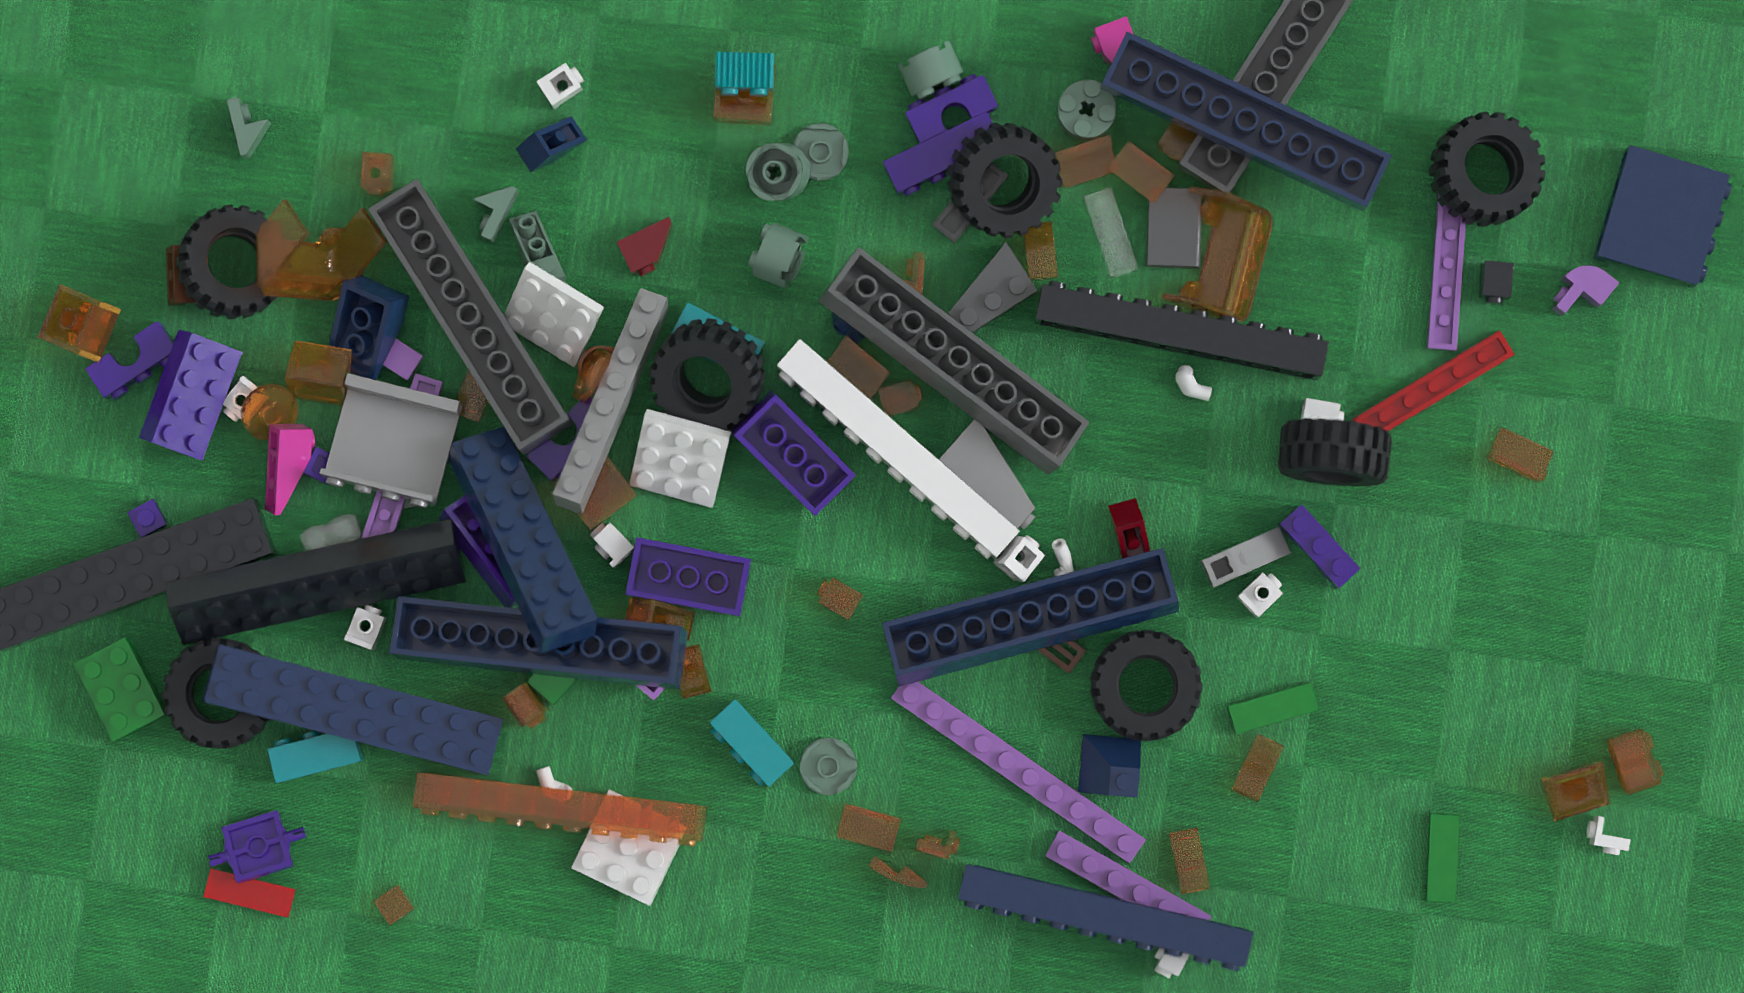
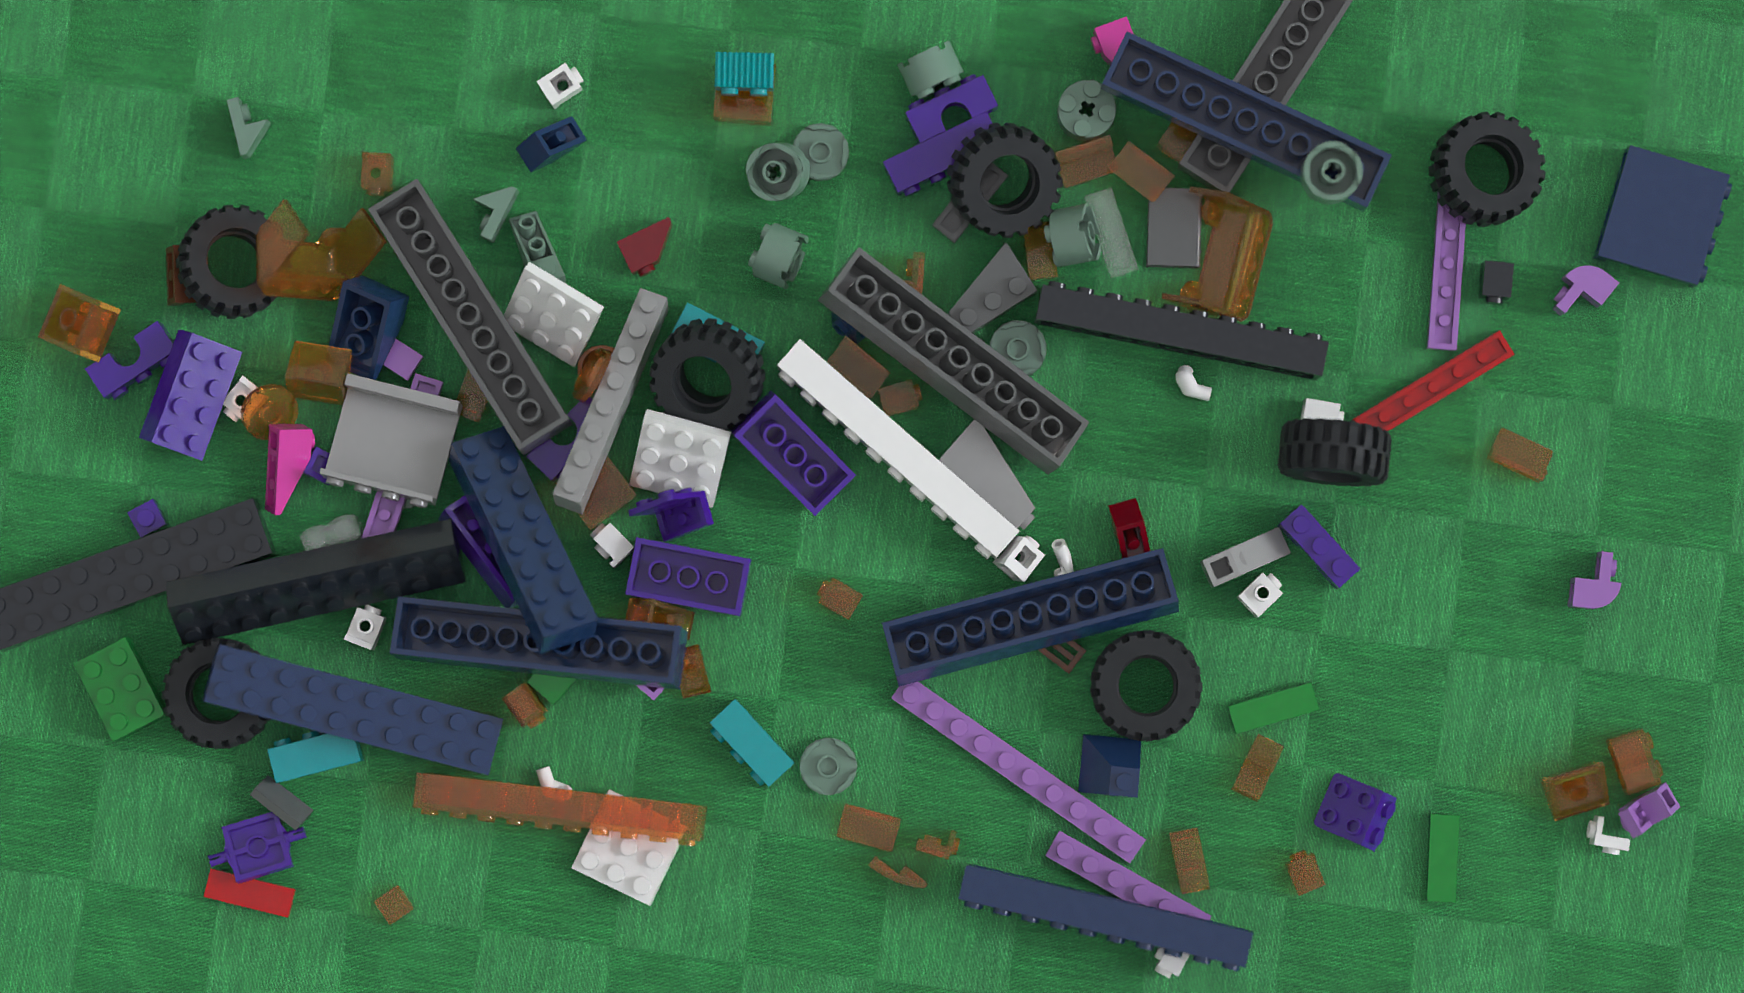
none -> dark grey tile [250,775,314,830]
none -> dark purple bracket [628,488,714,542]
none -> sand green tile [989,320,1046,376]
none -> sand green brick [1044,204,1101,267]
none -> clear orange bracket [1284,849,1326,896]
none -> sand green brick [1300,141,1363,204]
none -> dark purple bracket [1314,773,1397,852]
none -> medium lavender brick [1568,551,1622,609]
none -> medium lavender brick [1618,782,1680,838]

